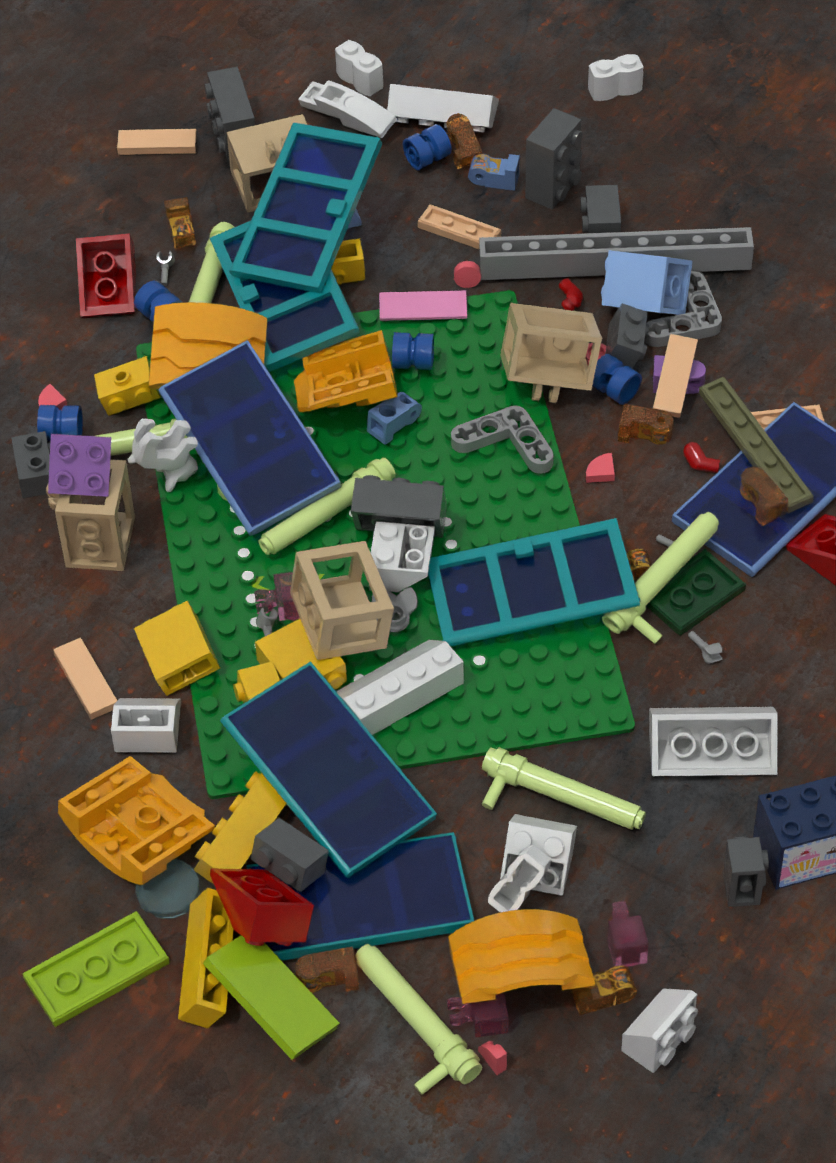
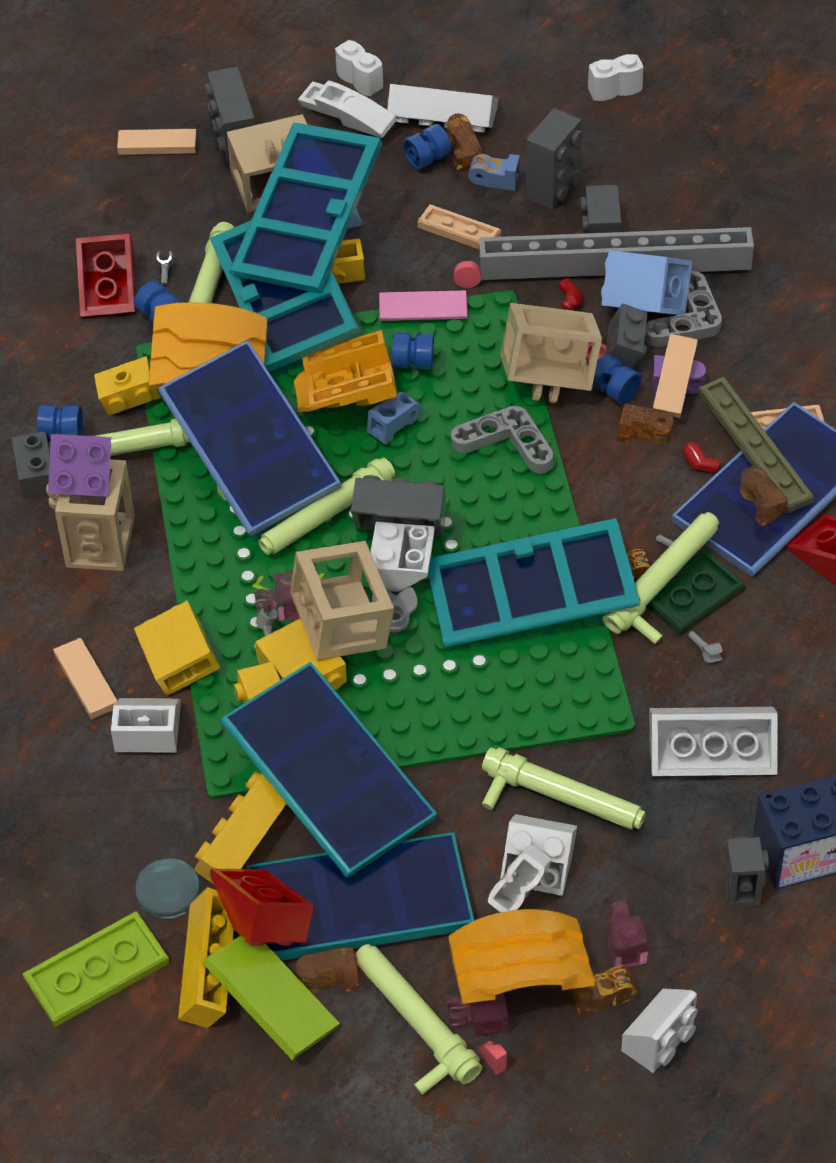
coral tile [38,384,67,410] -> none
light orange slope [58,756,215,885] -> none
white animal [128,419,198,492] -> none
clear orange leg [164,197,196,249] -> none
dark grey brick [251,818,329,892] -> none
white slope [336,640,464,735] -> none
coral tile [586,453,615,483] -> none

